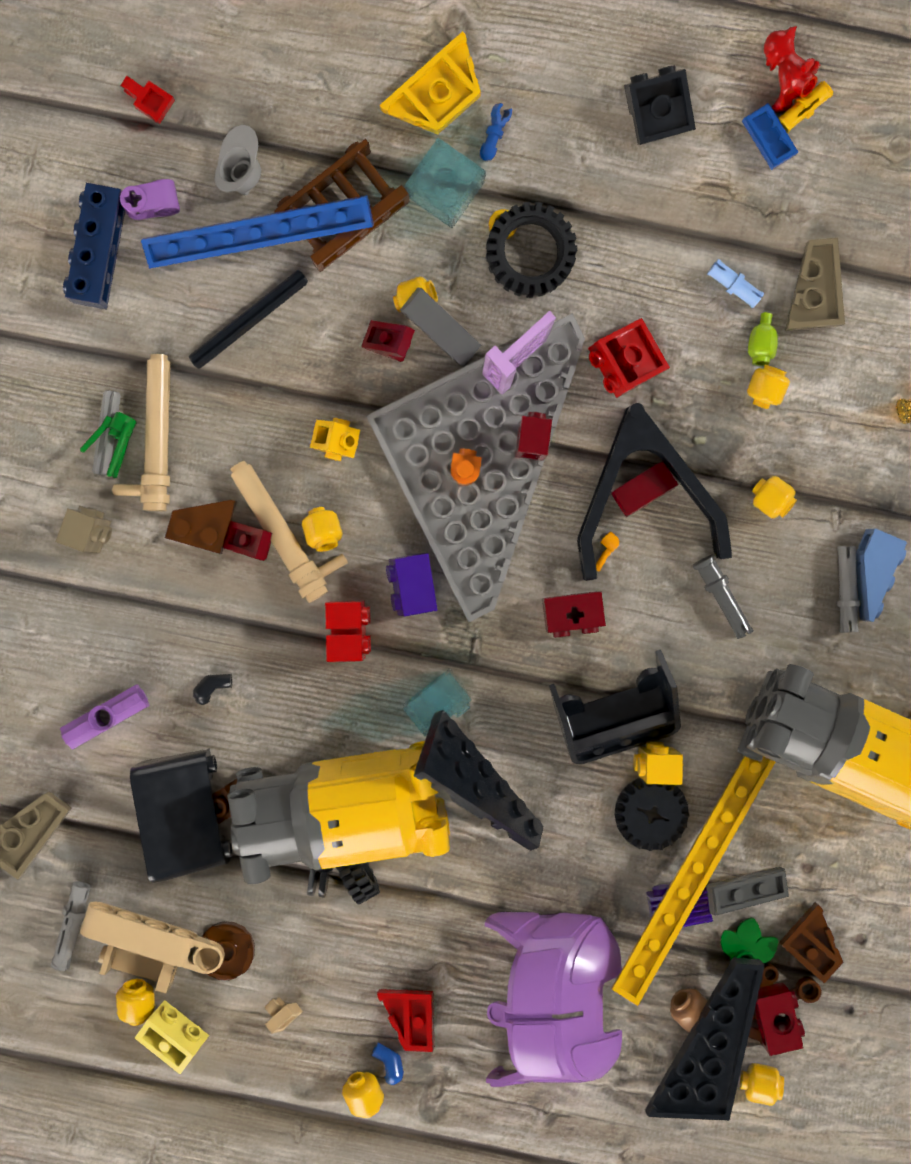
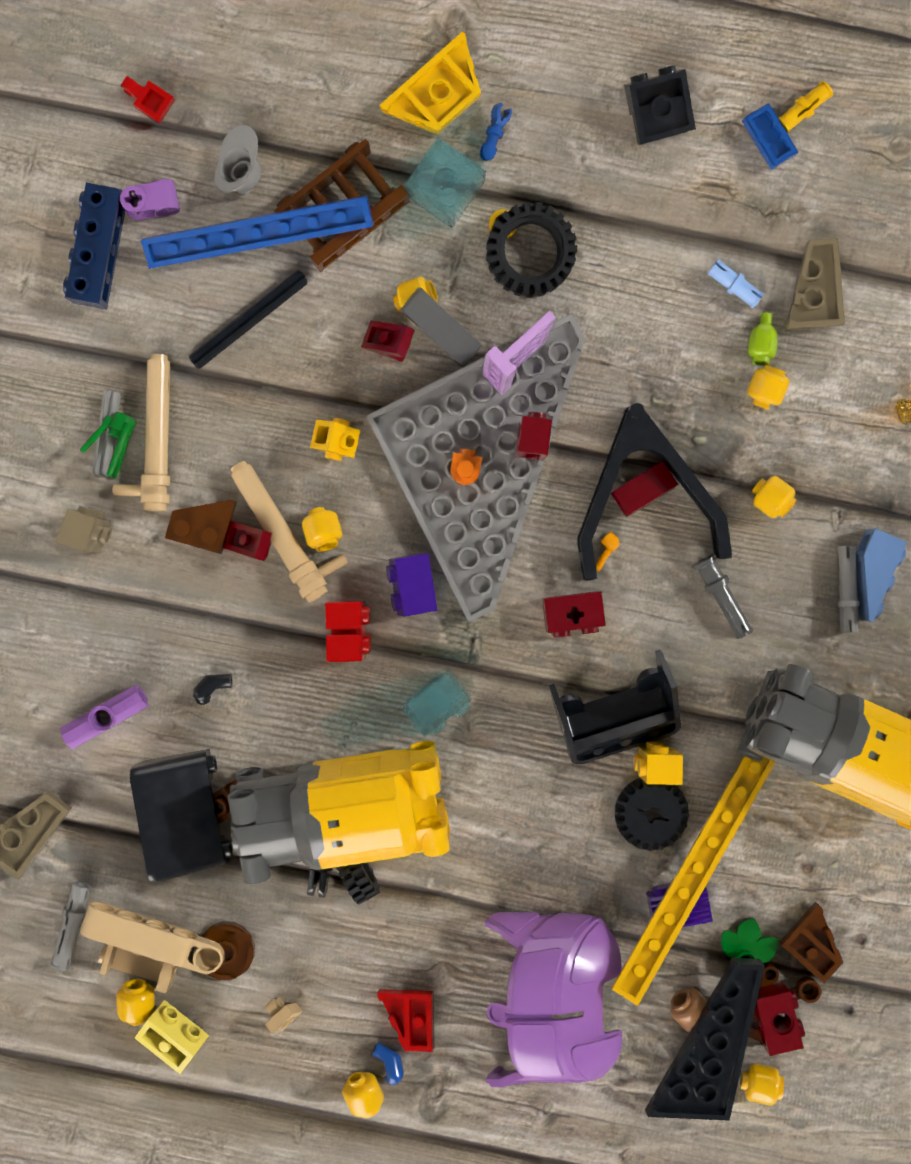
black wing [413,710,544,851] -> none
red plate [588,318,670,398] -> none
dark grey tile [706,867,789,916] -> none
red animal [764,26,821,114] -> none

